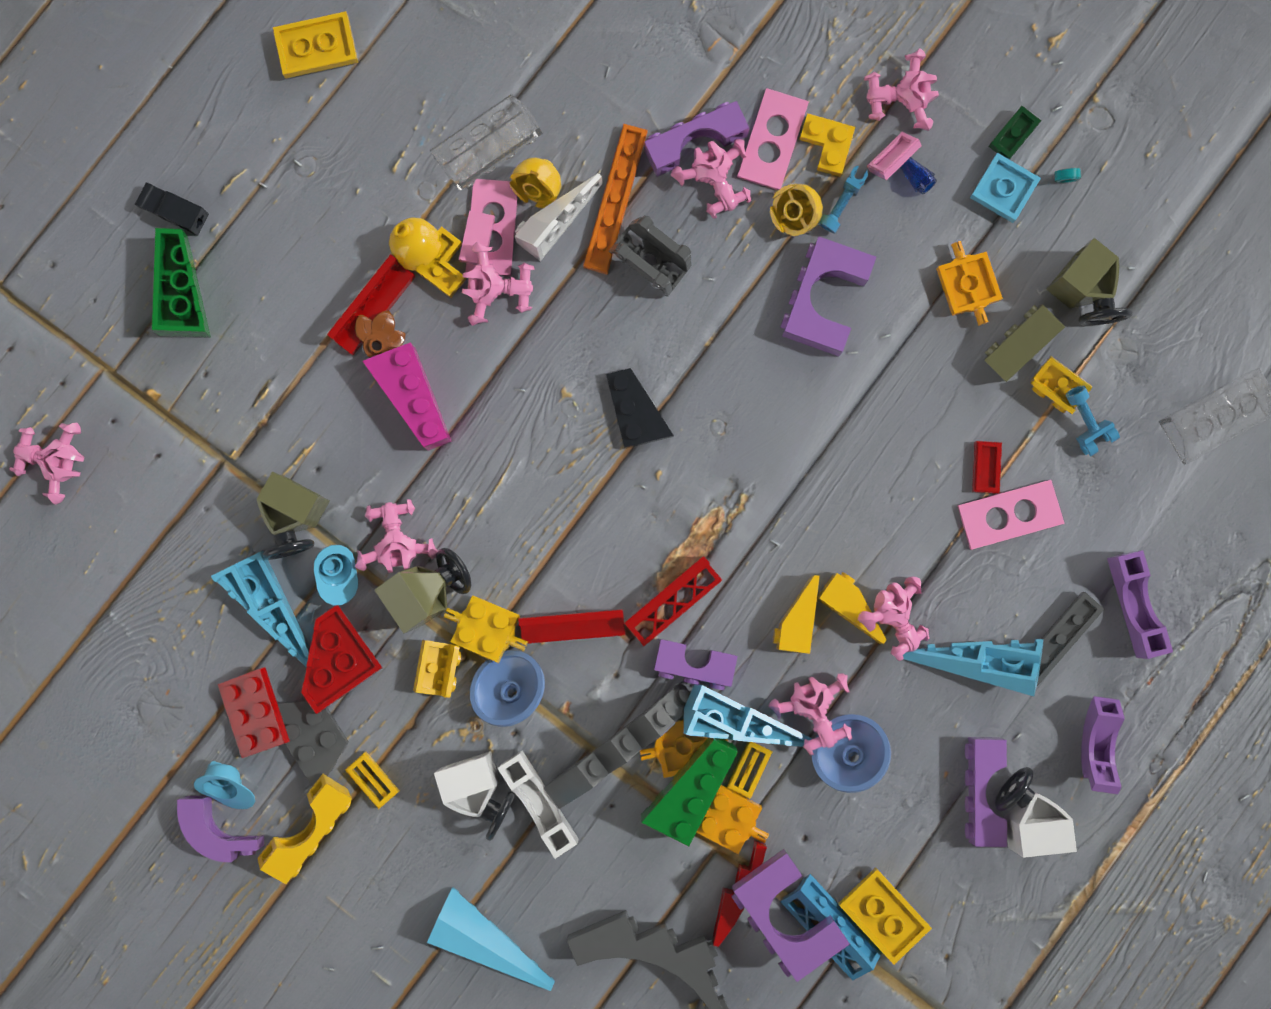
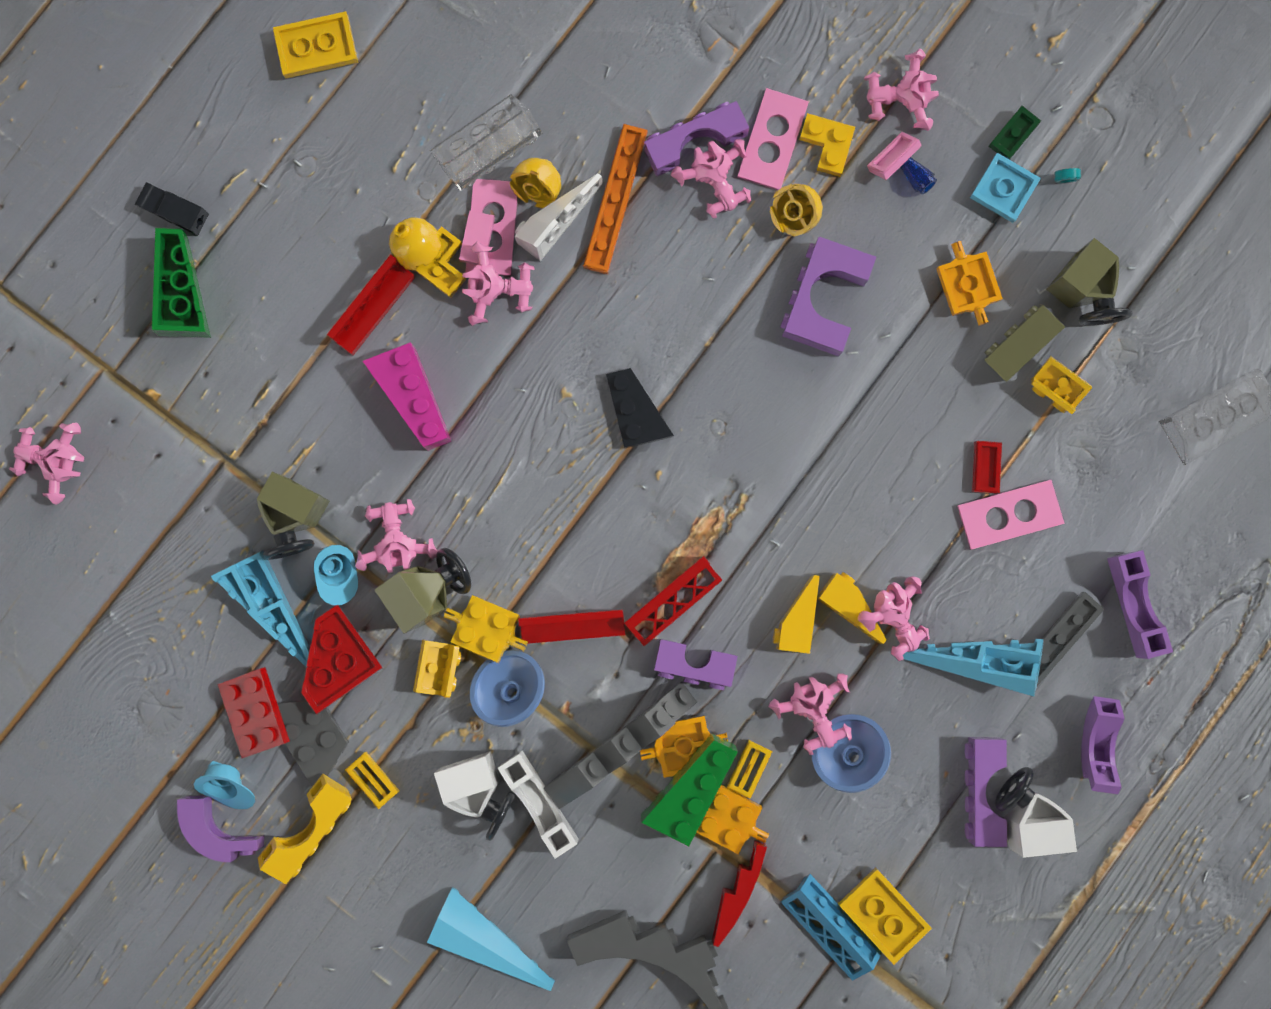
dark orange plate [355,311,406,358] -> none
dark grey piece [609,215,692,297] -> none
medium azure wedge [683,684,812,747] -> none
medium lavender arch [732,849,850,982] -> none
dark azure bar [818,166,868,234] -> none
dark azure bar [1065,386,1120,457] -> none

